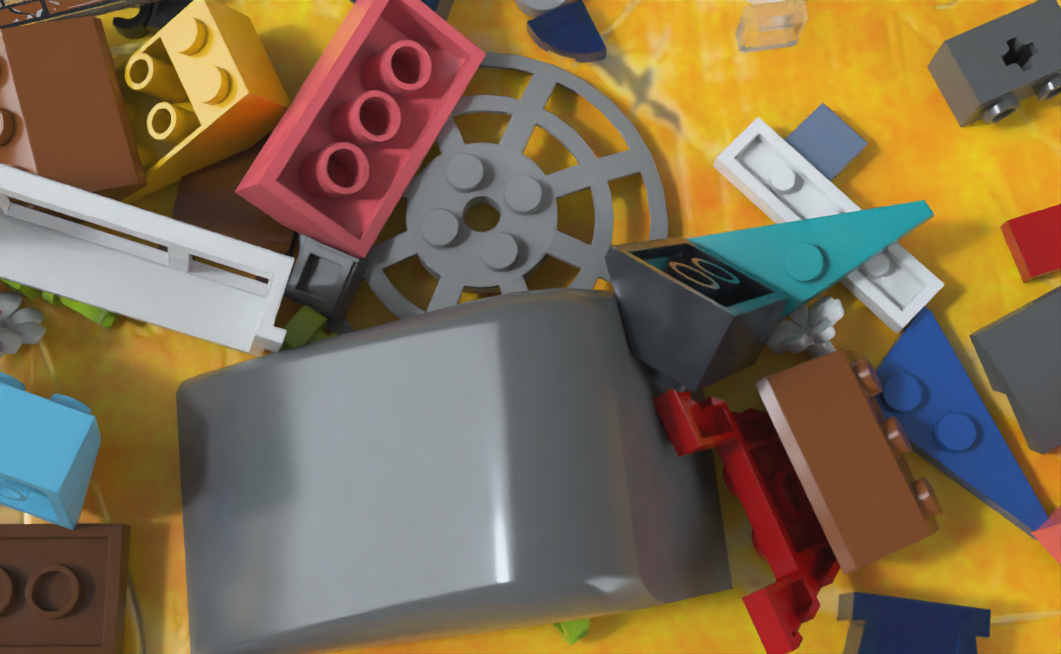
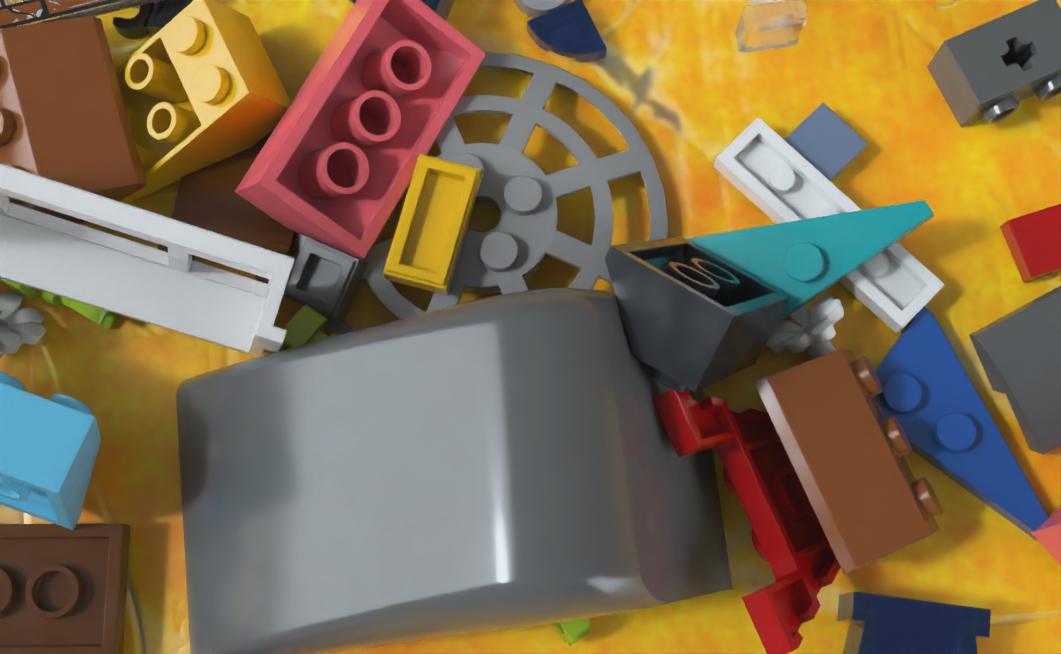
none -> yellow tile [383,154,482,295]

